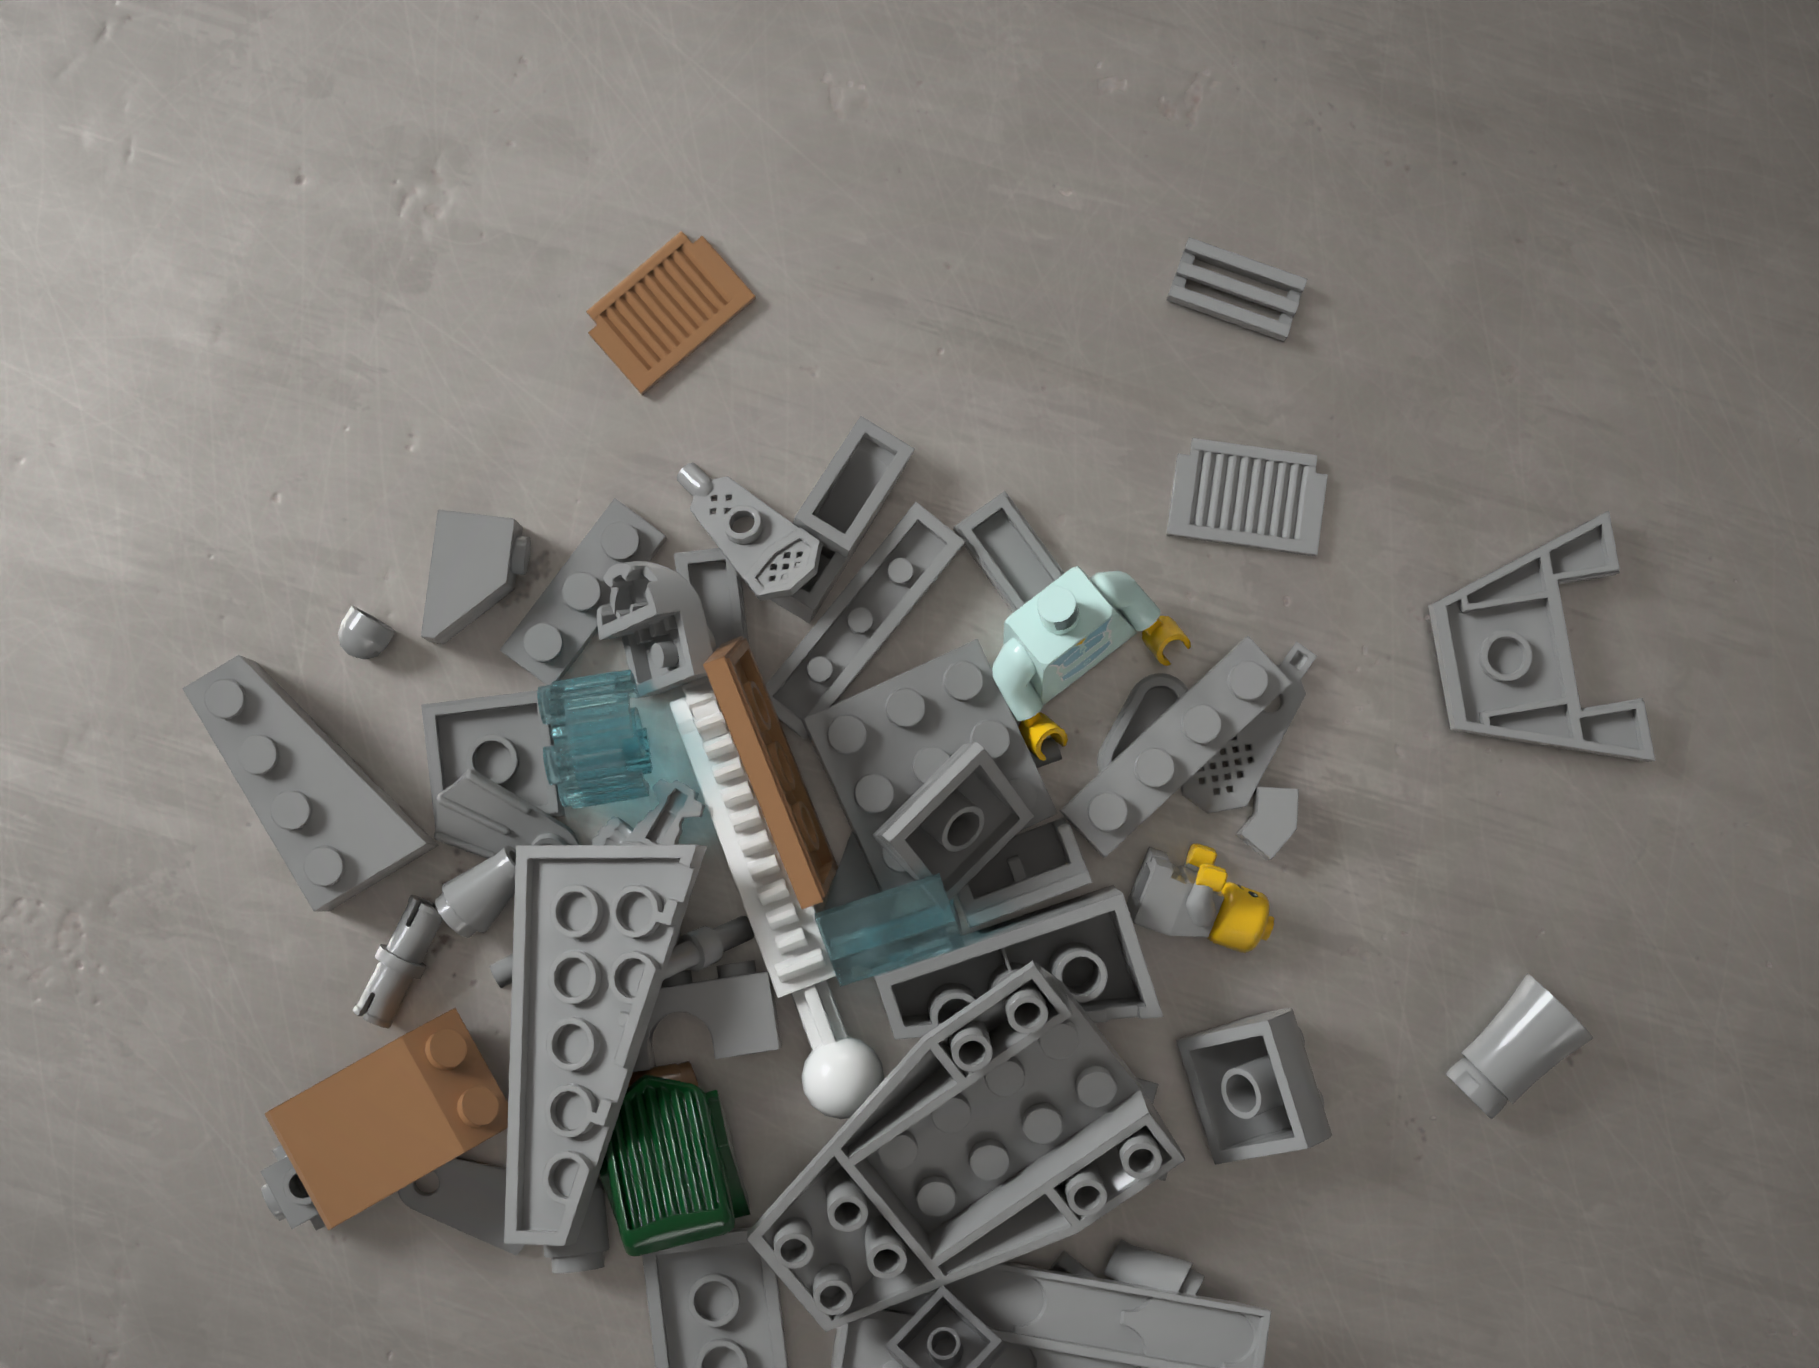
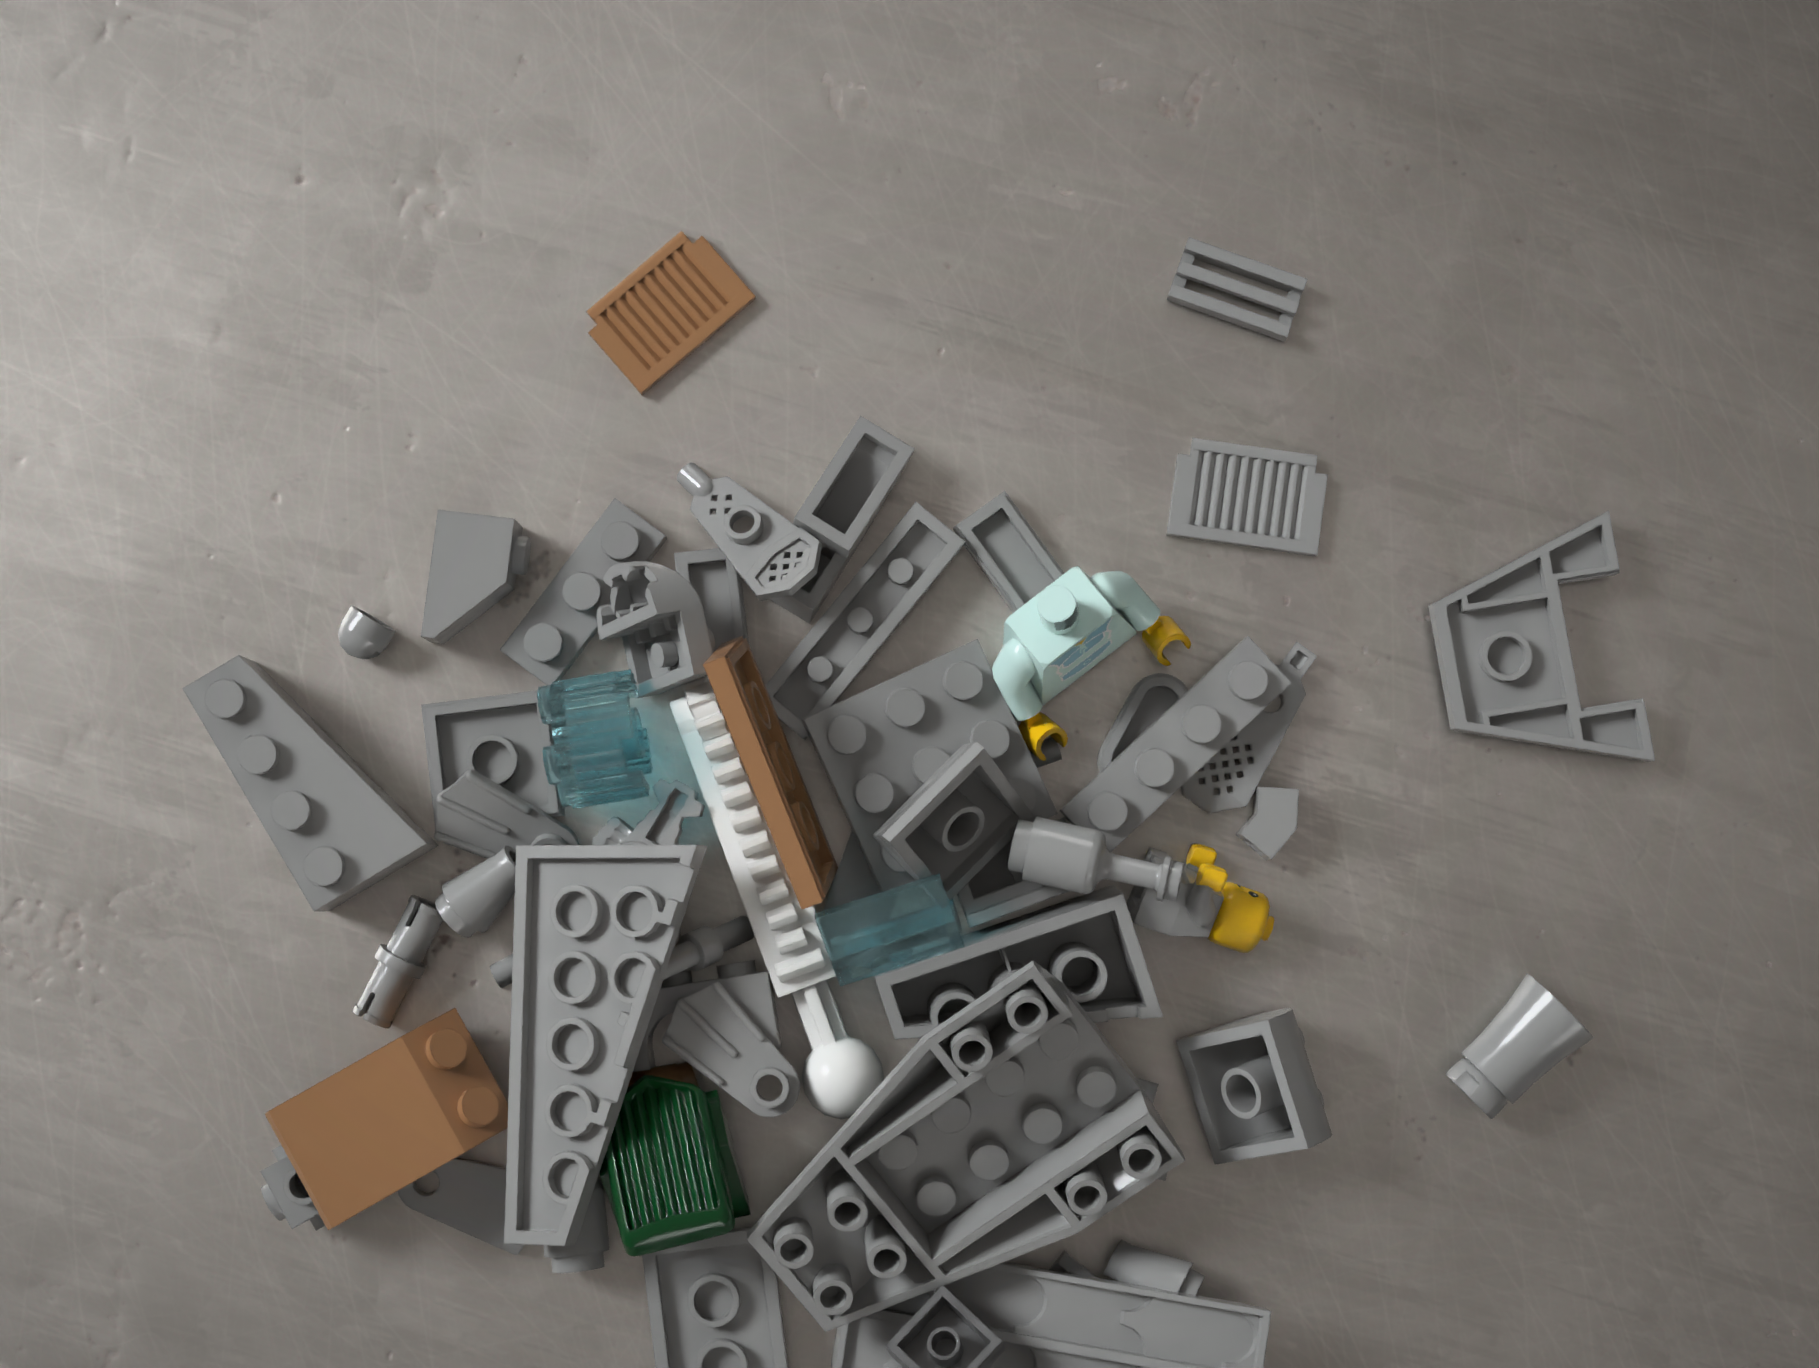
none -> light grey piece [662,982,800,1117]
none -> light grey piece [1008,816,1185,902]

